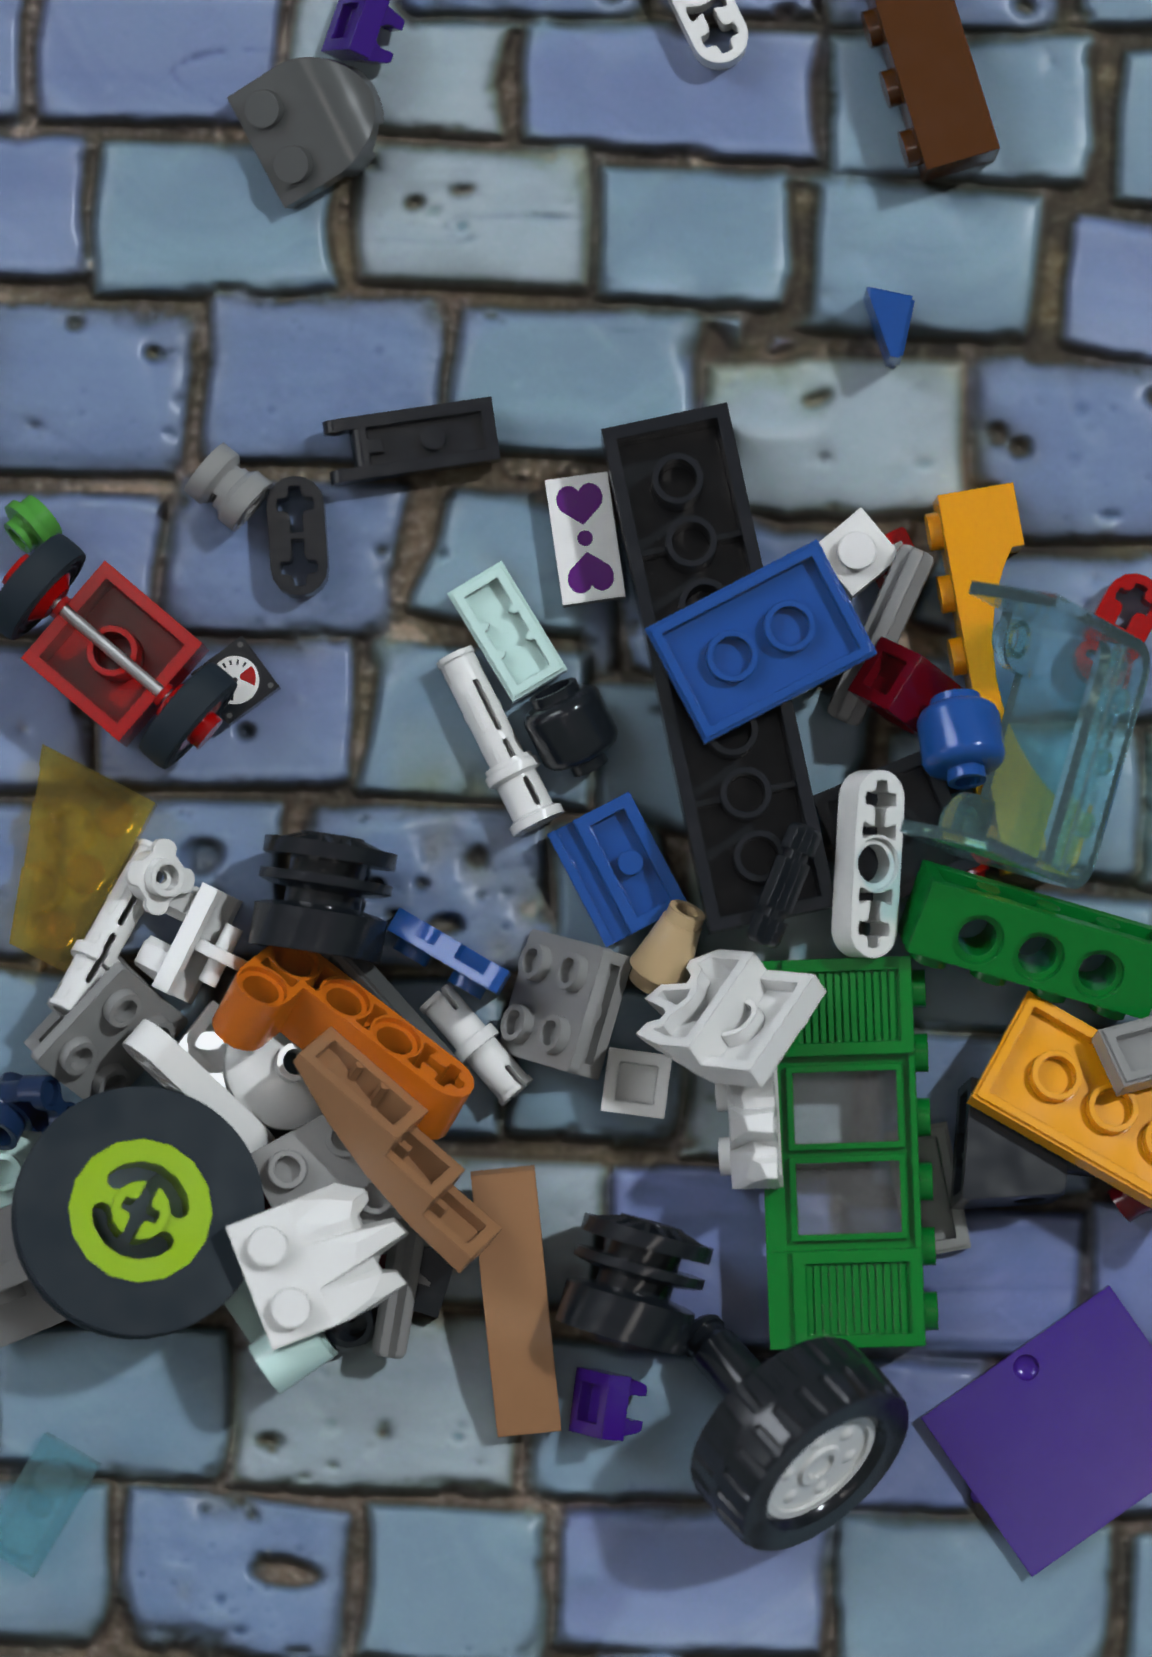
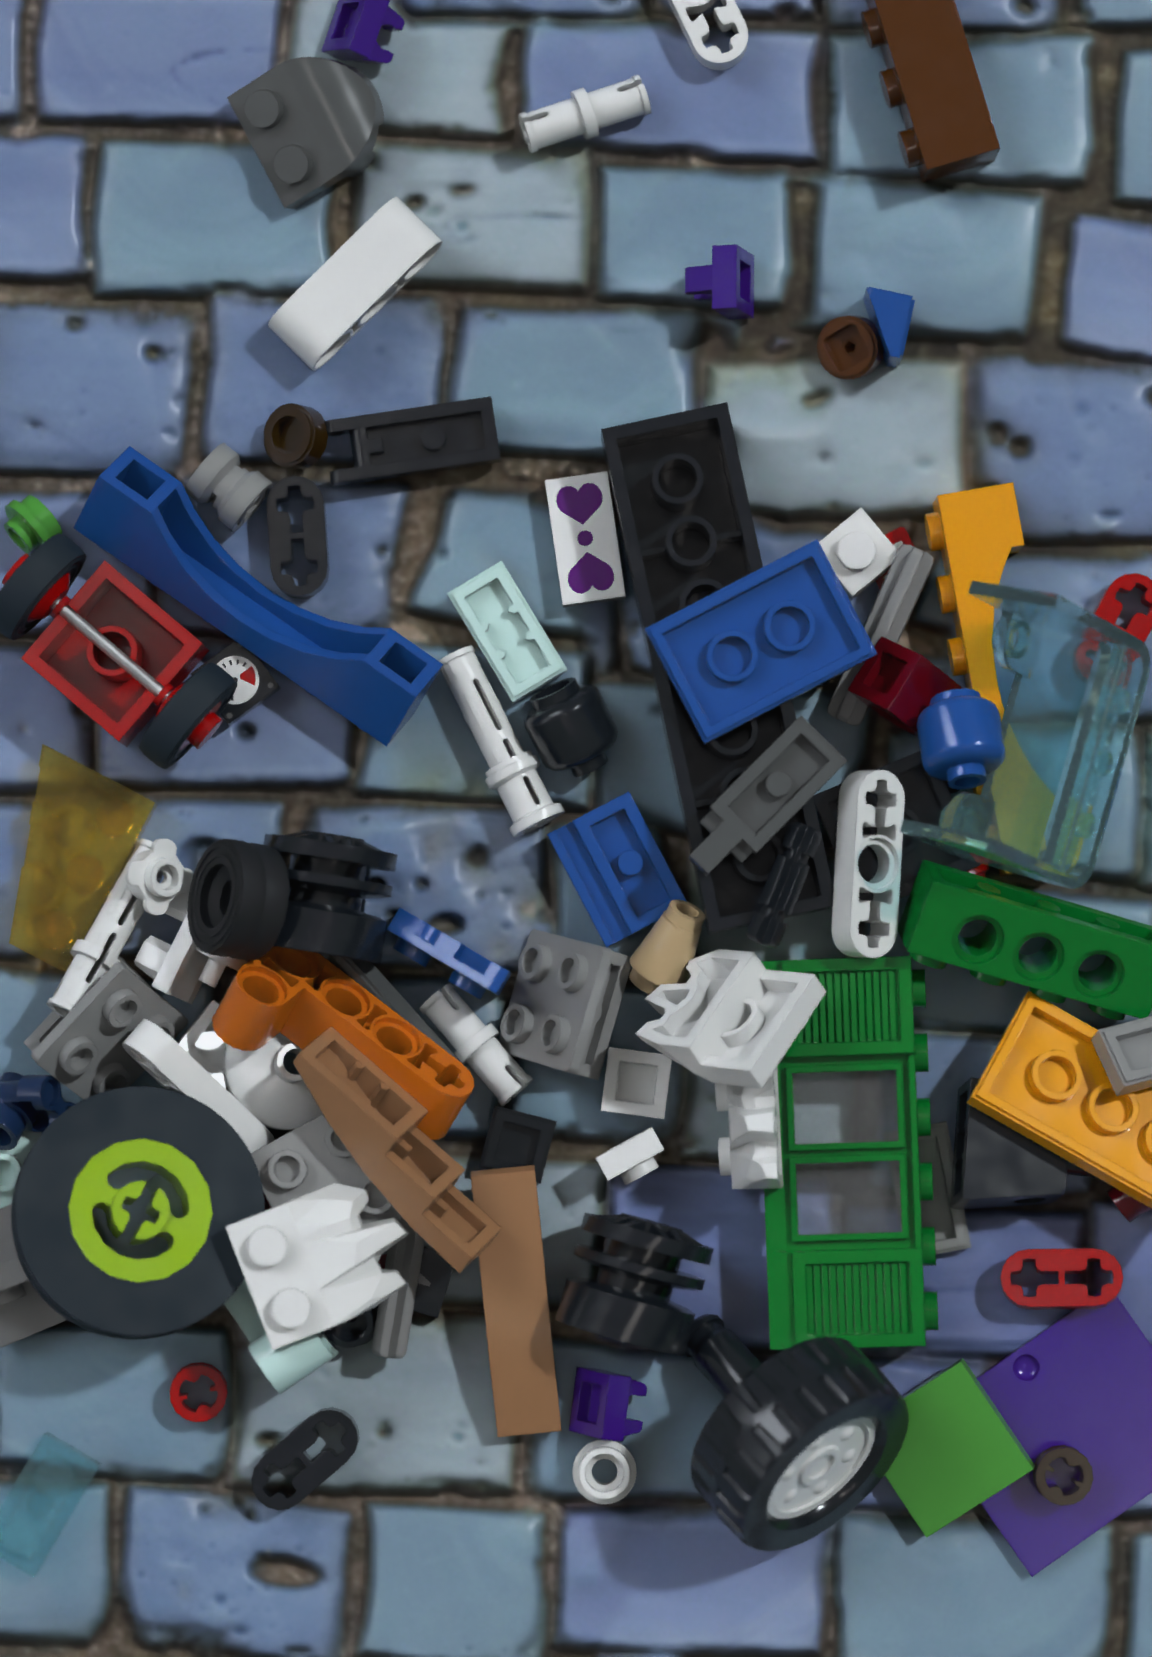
none -> blue arch [73,446,443,747]
none -> red bush [169,1362,228,1422]
none -> black tyre [187,839,289,961]
none -> black beam [251,1407,360,1510]
none -> dark brown tile [263,403,328,469]
none -> white beam [268,197,443,371]
none -> black tile [479,1105,557,1184]
none -> white pin [518,75,651,153]
none -> white plate [572,1439,637,1504]
none -> white plate [595,1127,664,1185]
none -> dark purple tile [685,244,754,320]
none -> dark grey hinge [688,715,847,876]
none -> reddish brown tile [817,315,884,380]
none -> bright green tile [885,1358,1035,1538]
none -> red beam [1000,1248,1123,1310]
none -> dark brown bush [1032,1445,1093,1506]

